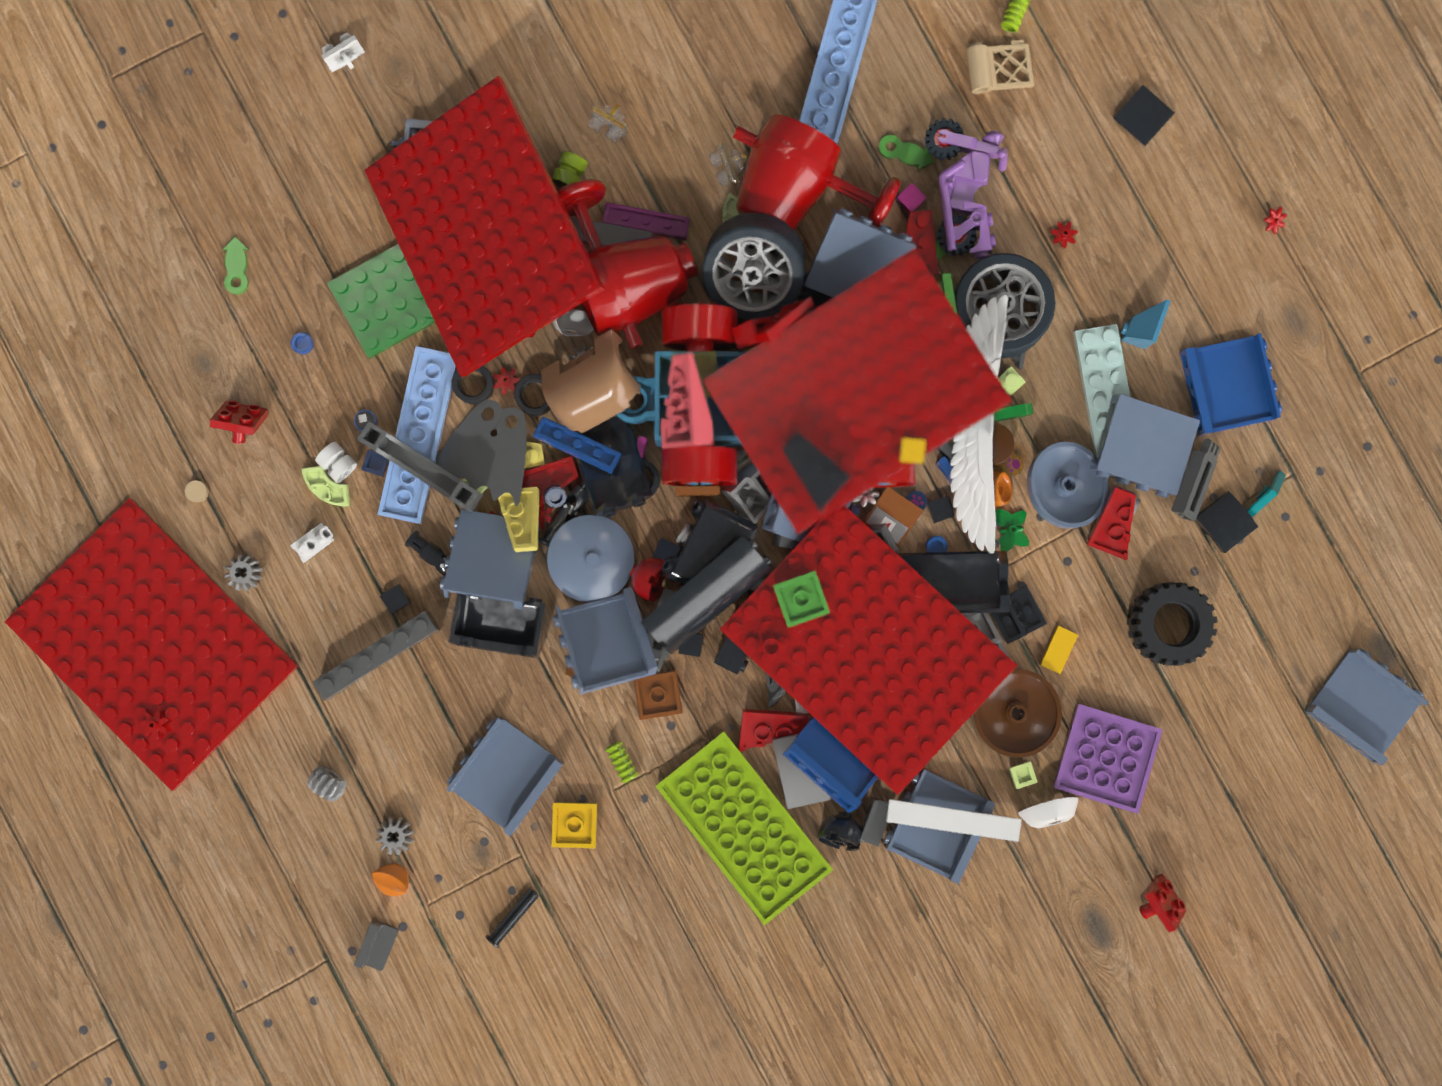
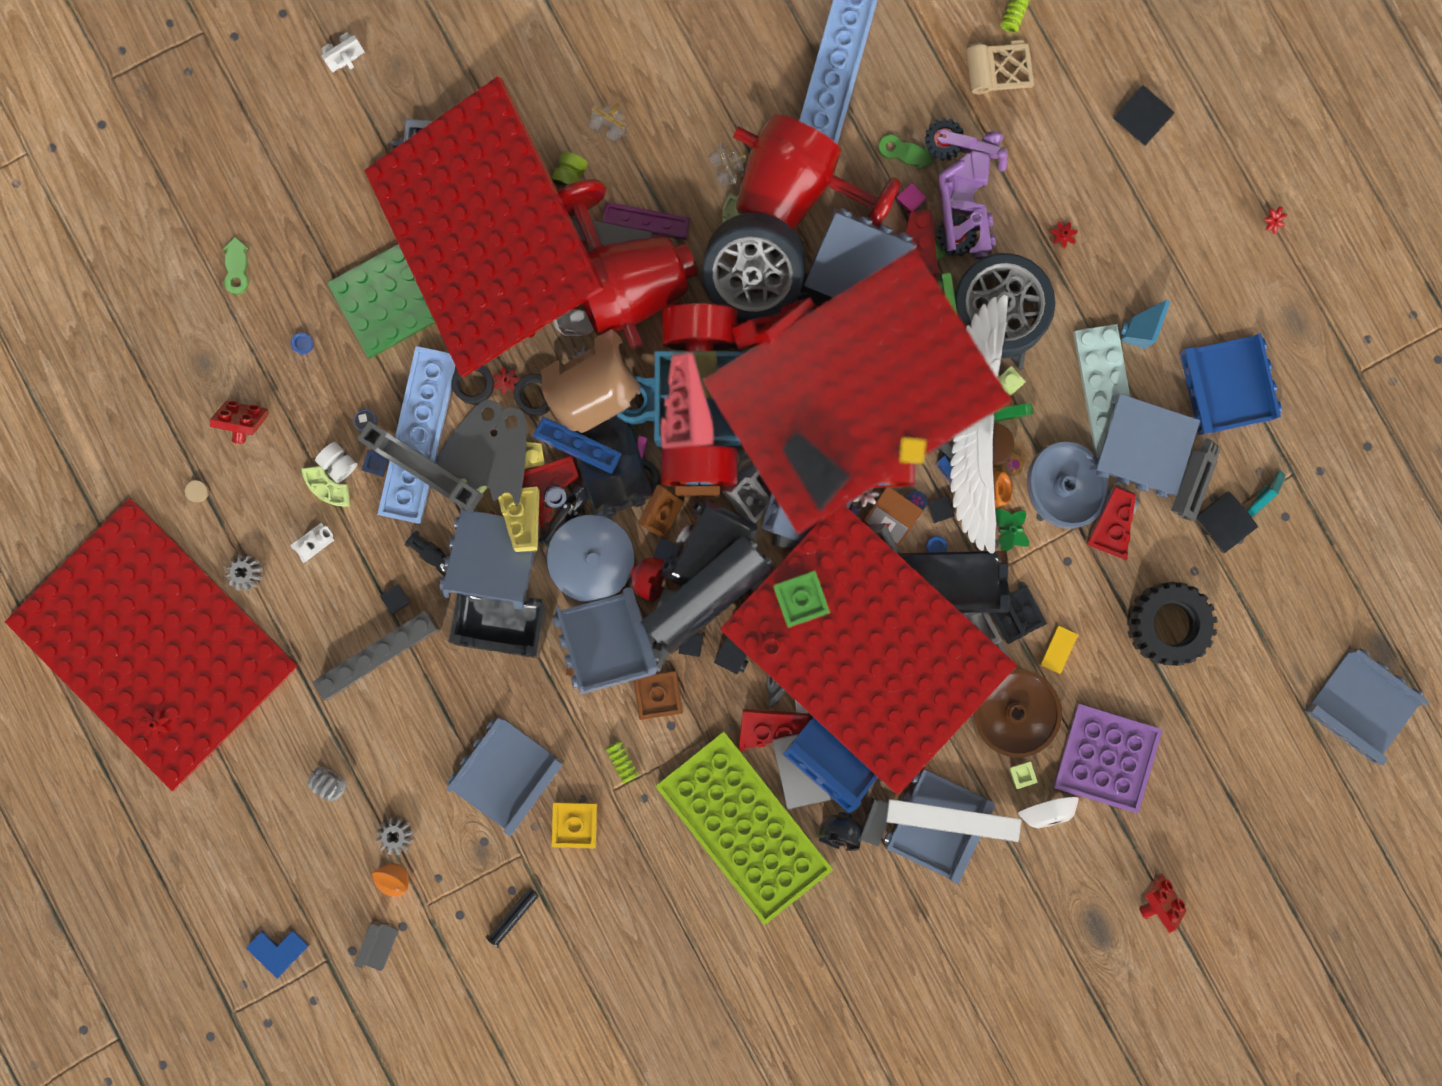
none -> blue tile [246,930,310,979]
none -> dark orange tile [637,485,684,539]

